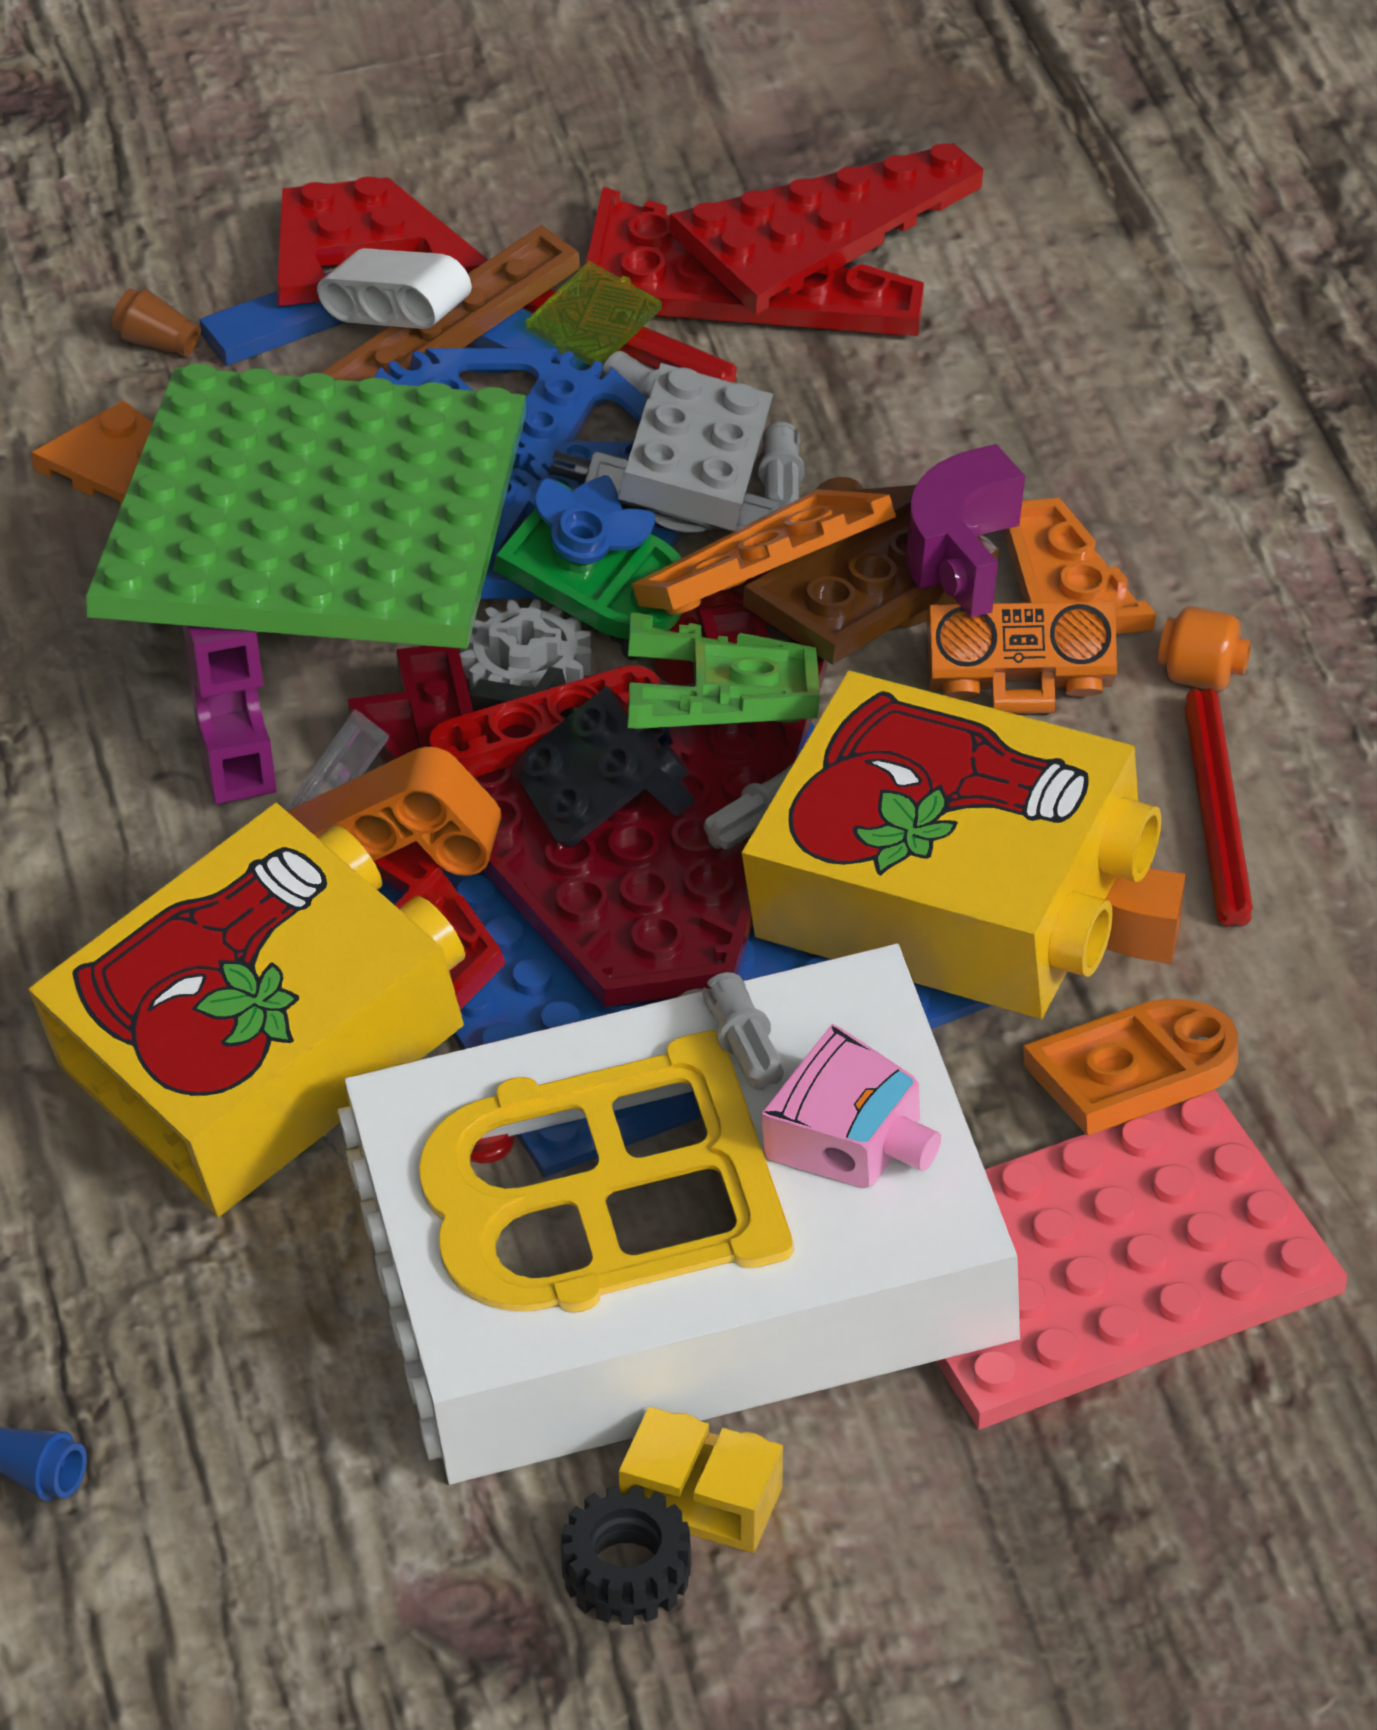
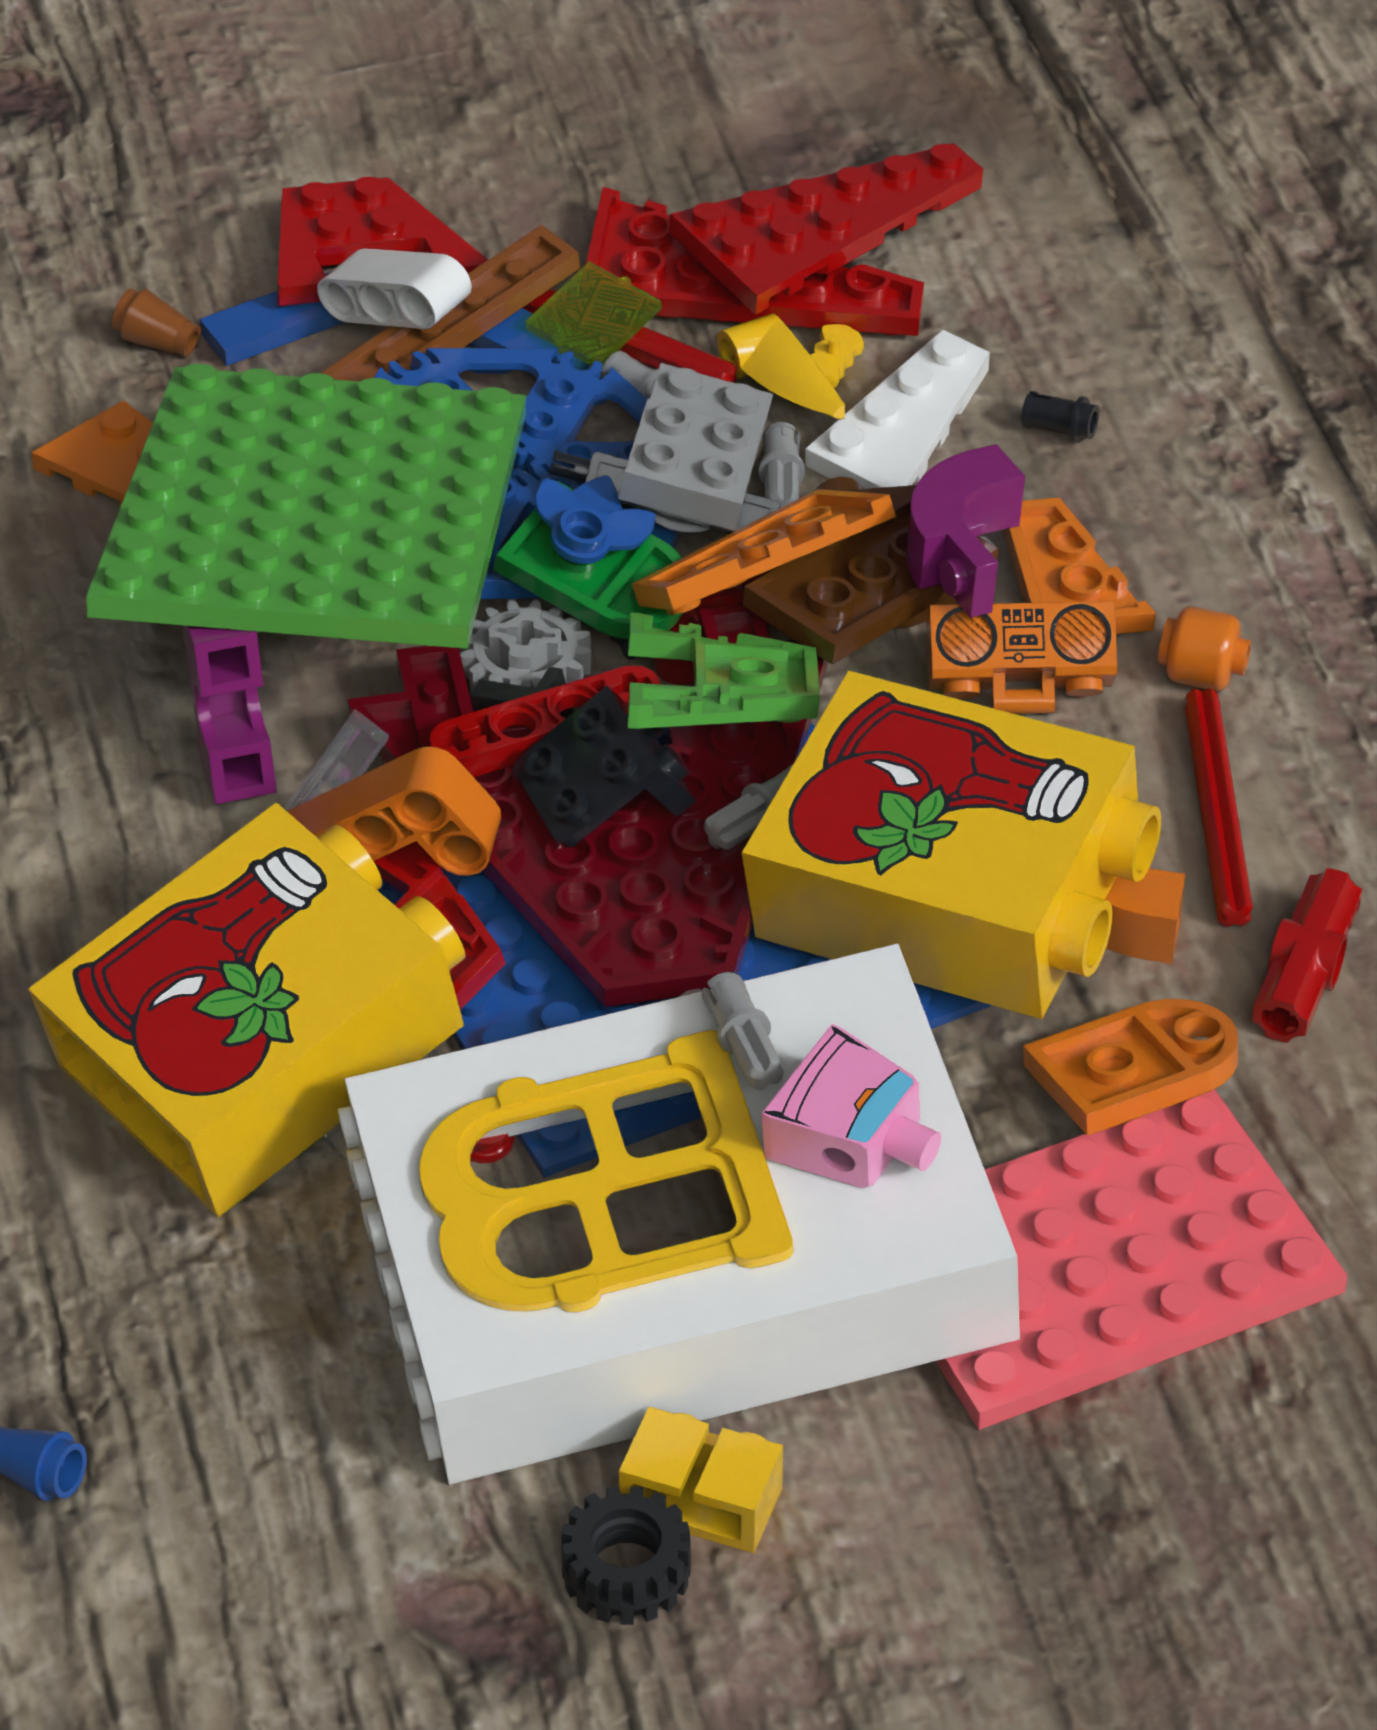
none -> yellow piece [717,314,845,419]
none -> white wing [805,330,990,489]
none -> yellow piece [810,324,864,388]
none -> black pin [1021,391,1099,443]
none -> red piece [1252,868,1363,1043]

